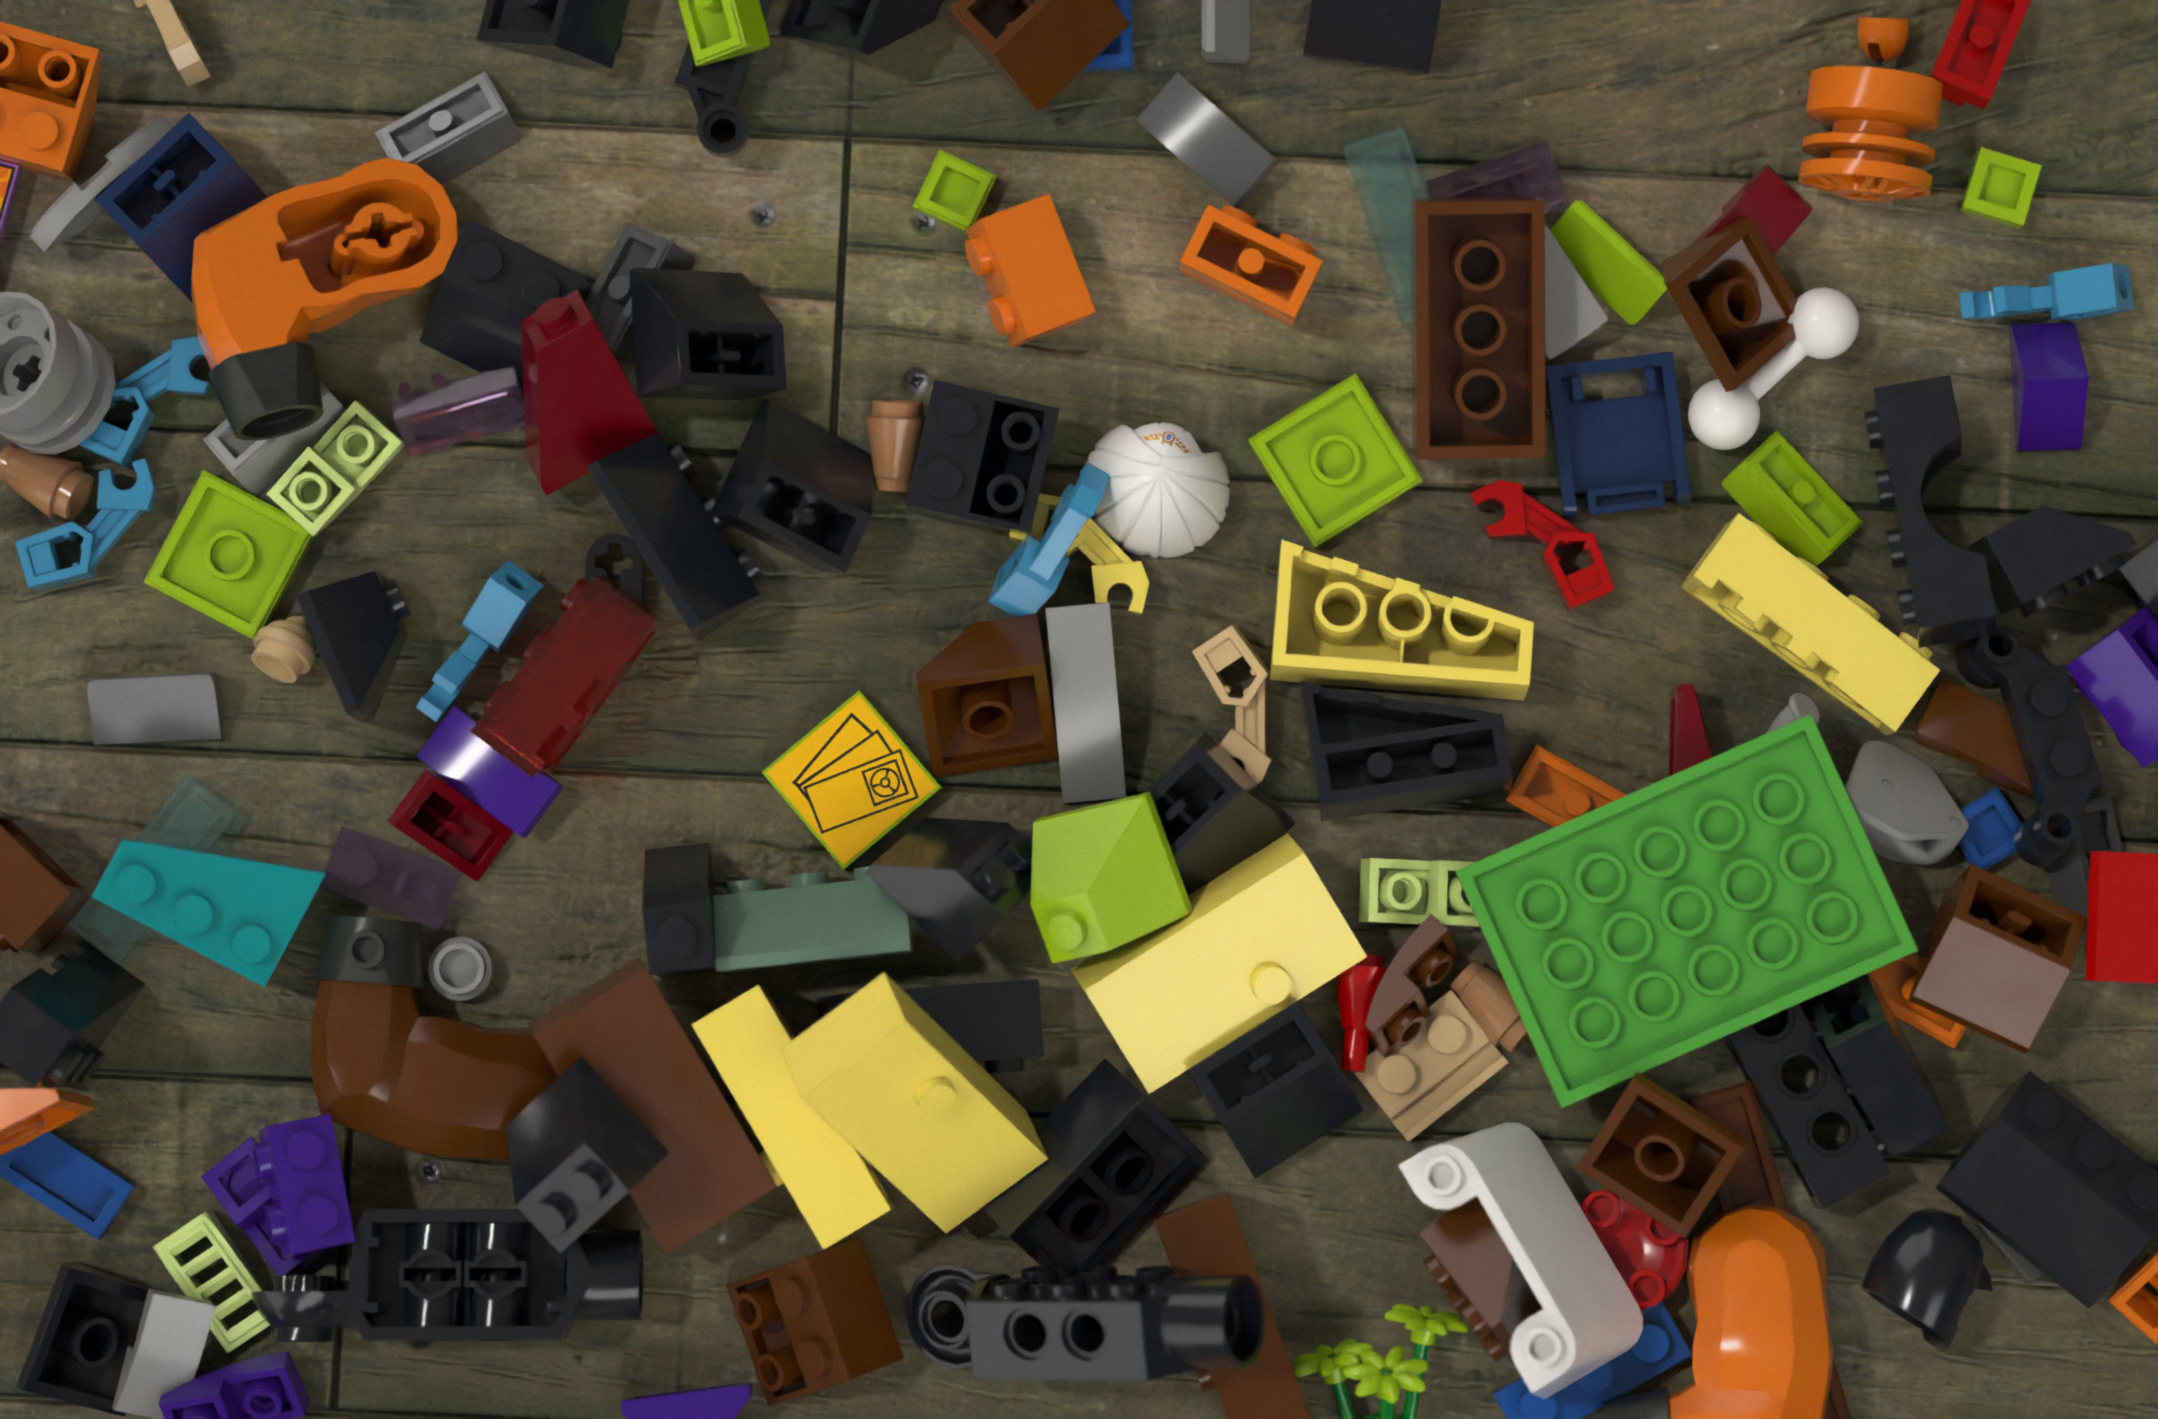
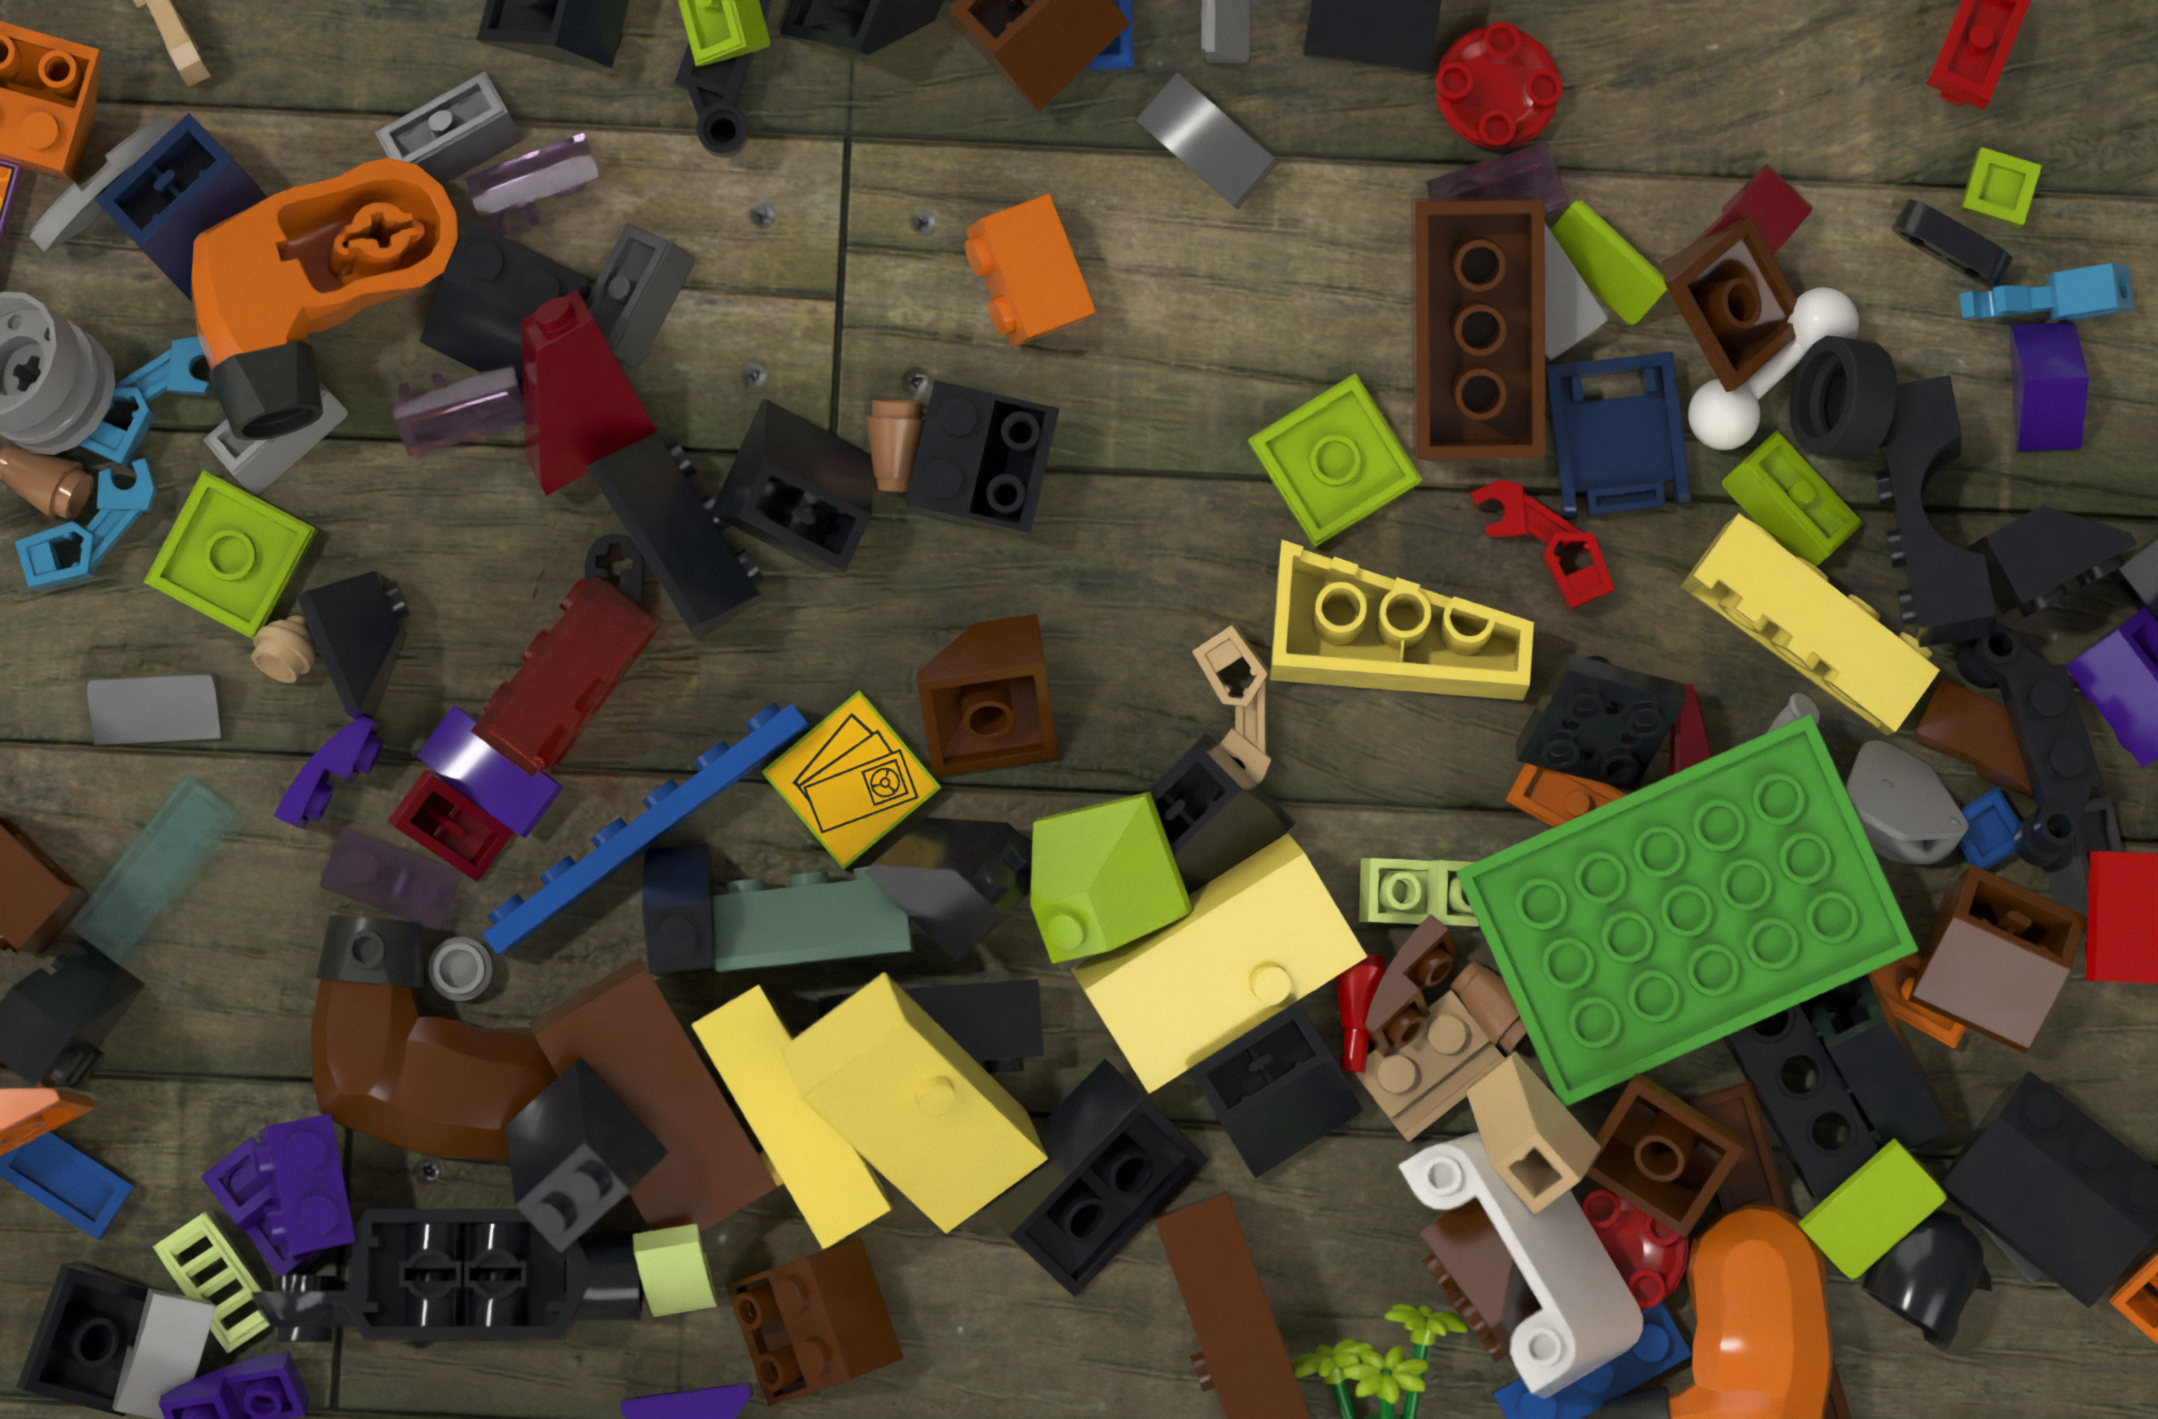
teal wedge [91,837,326,987] -> none
yellowish green slope [267,400,406,537] -> none
dark azure piece [415,560,544,722] -> none
black slope [629,268,787,401] -> none
black brick [906,1264,1265,1381] -> none
lime tile [913,149,997,234] -> none
dark azure piece [988,462,1110,617] -> none
light yellow piece [1009,493,1149,615] -> none
light grey slope [1045,602,1126,804] -> none
white hair [1085,422,1230,558] -> none
orange brick [1178,204,1323,328] -> none
black wedge [1301,681,1513,821] -> none
clear light blue tile [1342,127,1427,328] -> none
orange wheel [1798,66,1943,202] -> none
orange hinge [1857,17,1909,62] -> none
none -> dark purple slope [273,716,385,830]
none -> clear purple plate [466,133,600,237]
none -> blue plate [482,702,810,956]
none -> yellowish green slope [633,1224,717,1317]
none -> red dish [1434,21,1563,150]
none -> tan slope [1466,1051,1601,1215]
none -> black plate [1515,653,1687,791]
none -> black tyre [1789,335,1898,462]
none -> lime slope [1798,1138,1947,1280]
none -> black beam [1892,199,2012,288]

